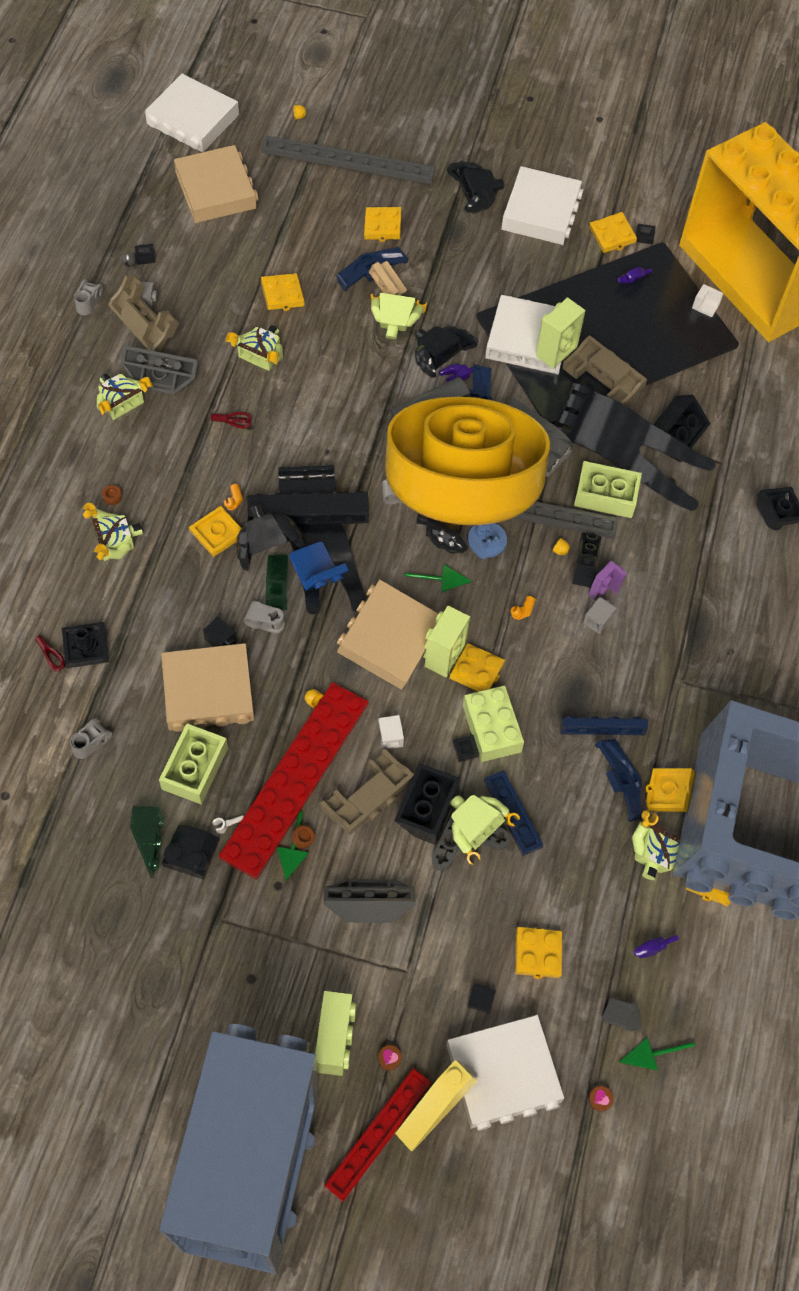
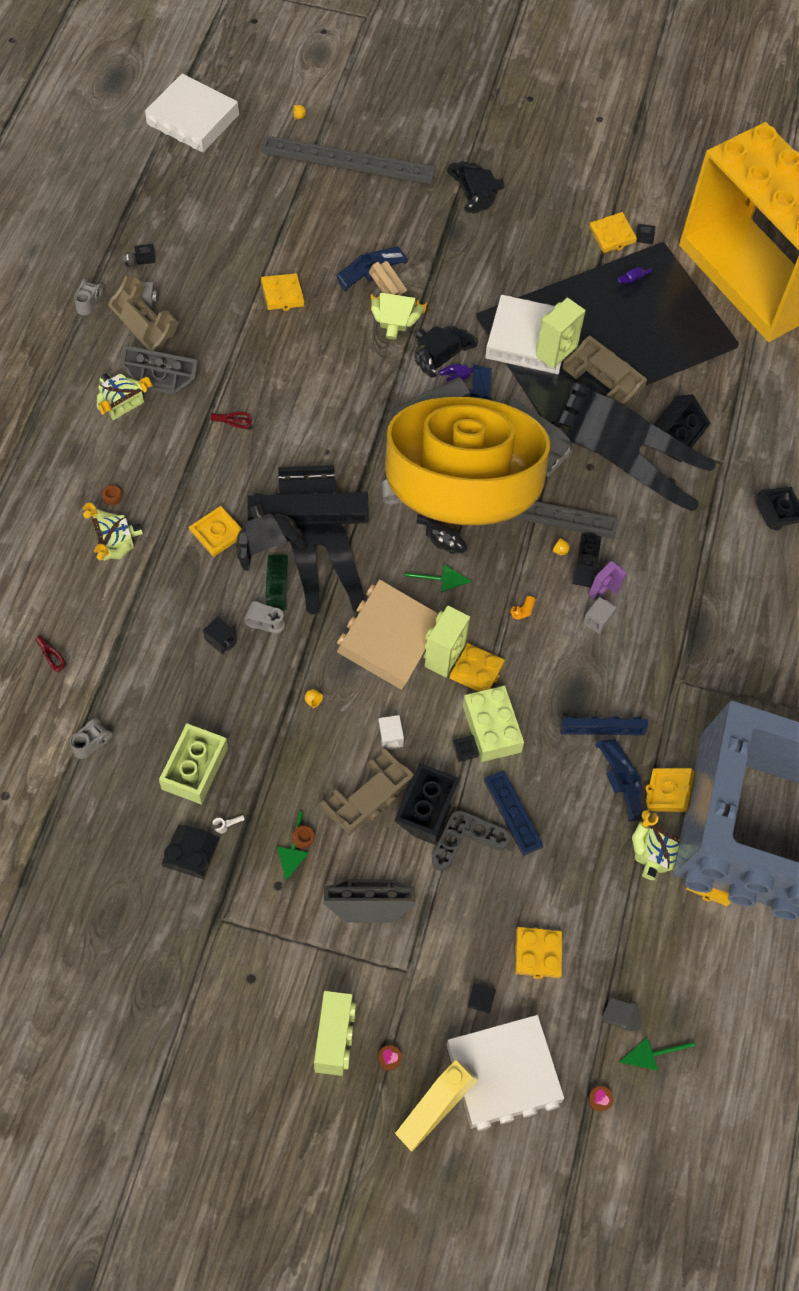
black plate [62,622,109,668] -> none
clear green slope [130,806,165,878] -> none
sand blue door [159,1024,319,1274] -> none
tan brick [161,643,254,732] -> none
tan brick [174,145,258,223] -> none
red plate [219,682,369,880] -> none
light orange arm [224,484,243,510] -> none
torso [225,325,283,371] -> none
blue bracket [289,542,349,591] -> none
red tile [324,1068,432,1202] -> none
yellow plate [364,207,402,242] -> none
yellowish green torso [451,795,520,865] -> none
medium blue plate [467,523,507,559] -> none
white brick [501,166,584,245] -> none
yellowish green brick [574,461,642,518] -> none
dark purple hand [633,935,679,958] -> none
white panel [692,284,723,317] -> none

